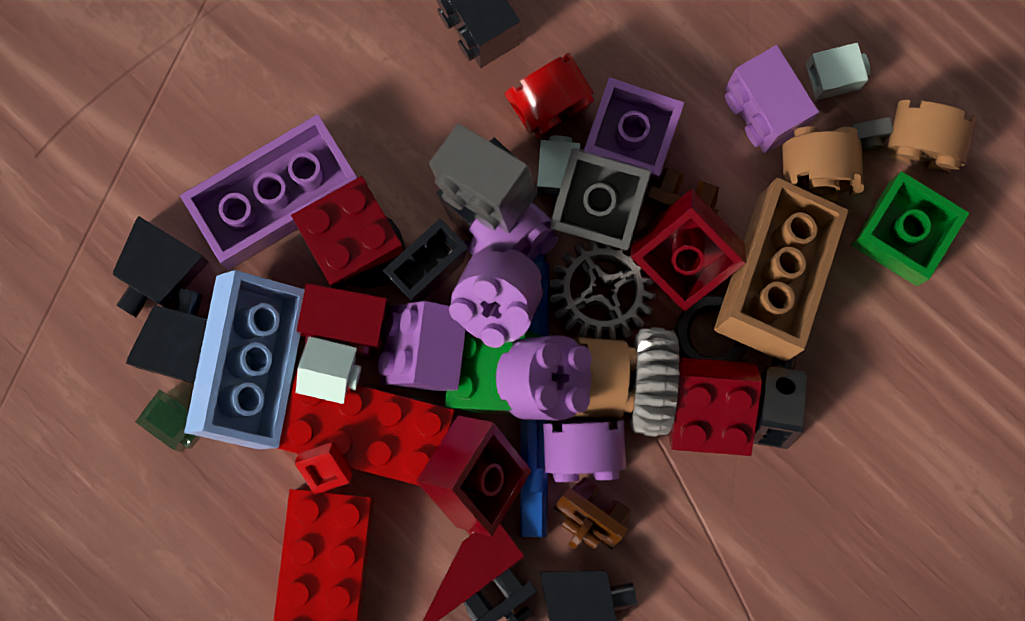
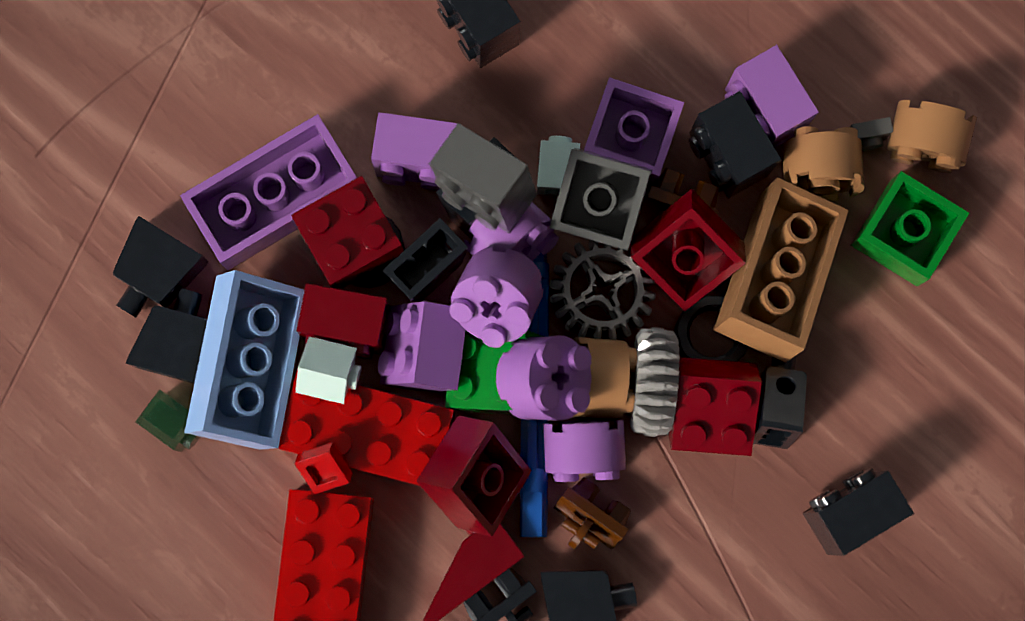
red brick [504,52,595,139] -> none
light aqua brick [805,43,870,100] -> none
none -> medium lavender brick [371,112,458,191]
none -> black brick [688,91,781,199]
none -> black brick [802,468,915,556]

